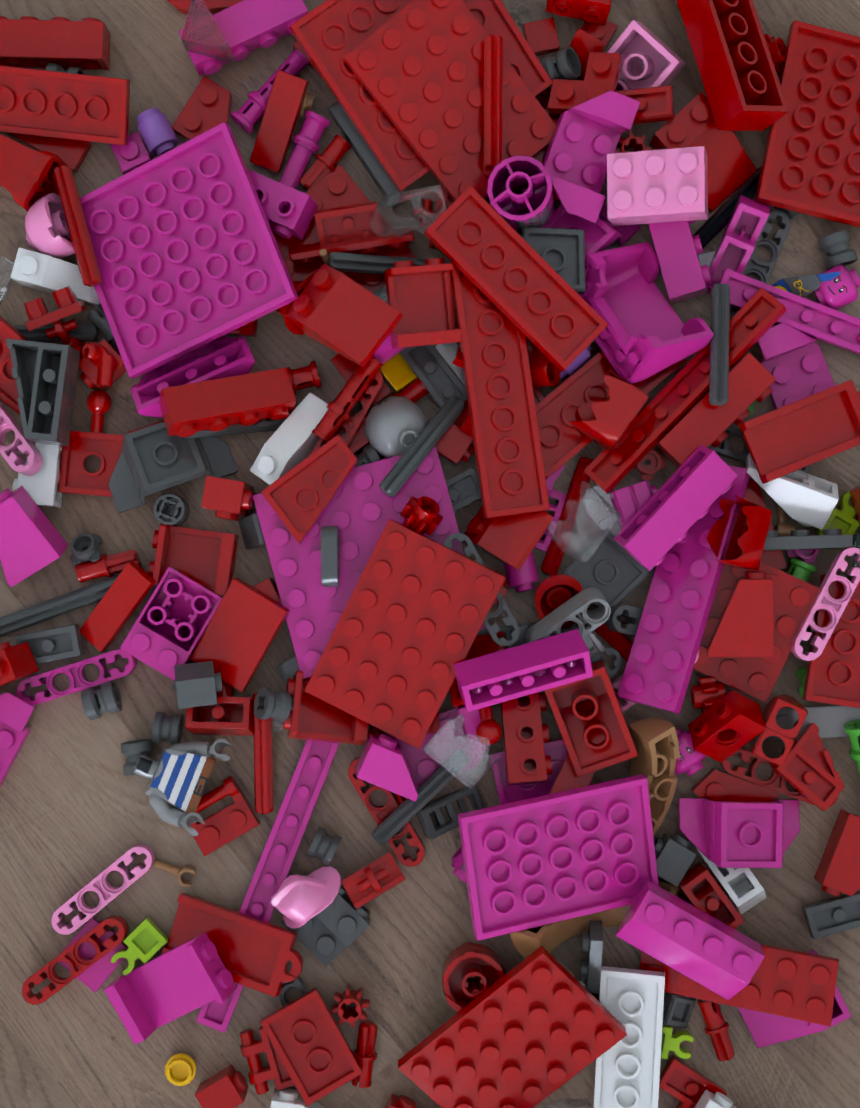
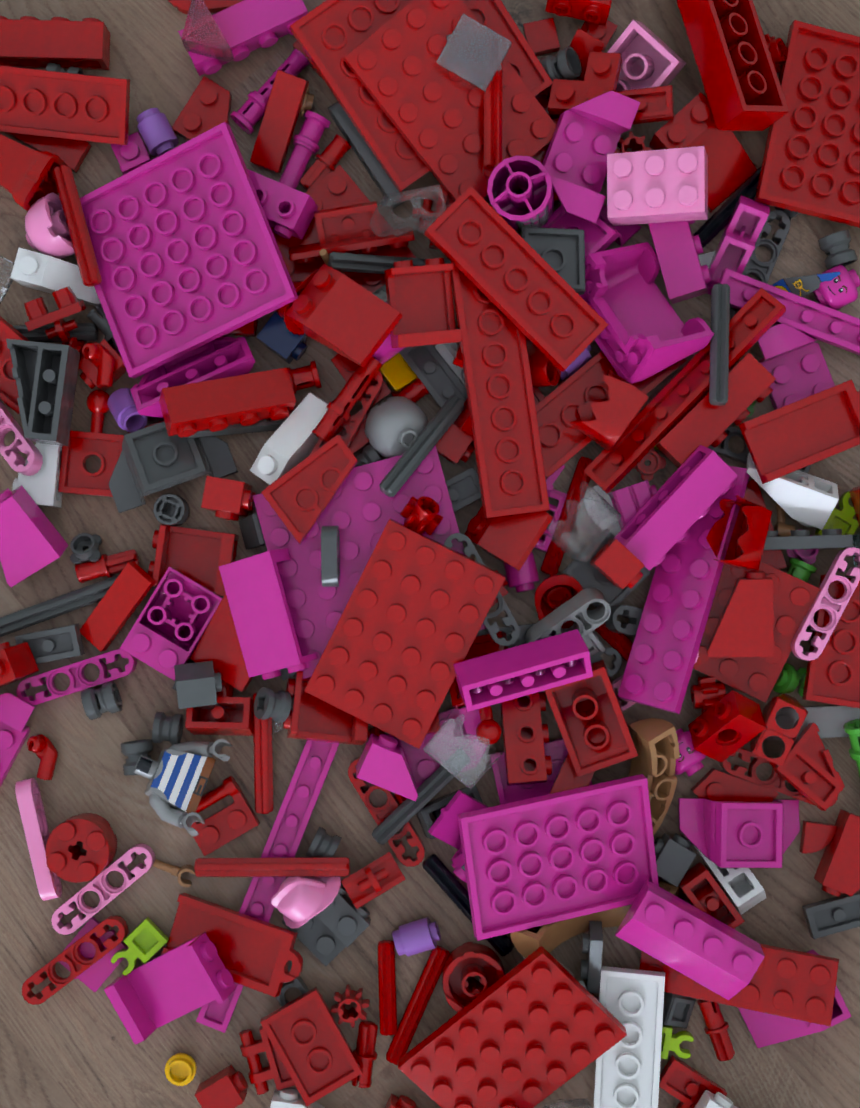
none -> bright pink beam [15,778,62,901]
none -> red arm [27,734,58,780]
none -> red brick [46,813,117,883]
none -> medium lavender brick [107,388,147,433]
none -> red axle [194,857,350,877]
none -> dark pink panel [219,548,318,680]
none -> dark blue brick [256,312,308,364]
none -> red axle [378,940,397,1036]
none -> red axle [386,945,449,1065]
none -> medium lavender brick [392,917,441,957]
none -> black axle [422,854,514,957]
none -> dark pink piece [428,790,488,849]
none -> clear light blue piece [436,13,512,91]
none -> red brick [589,539,645,589]
none -> bright green plate [773,663,800,694]
none -> red tile [800,820,837,854]

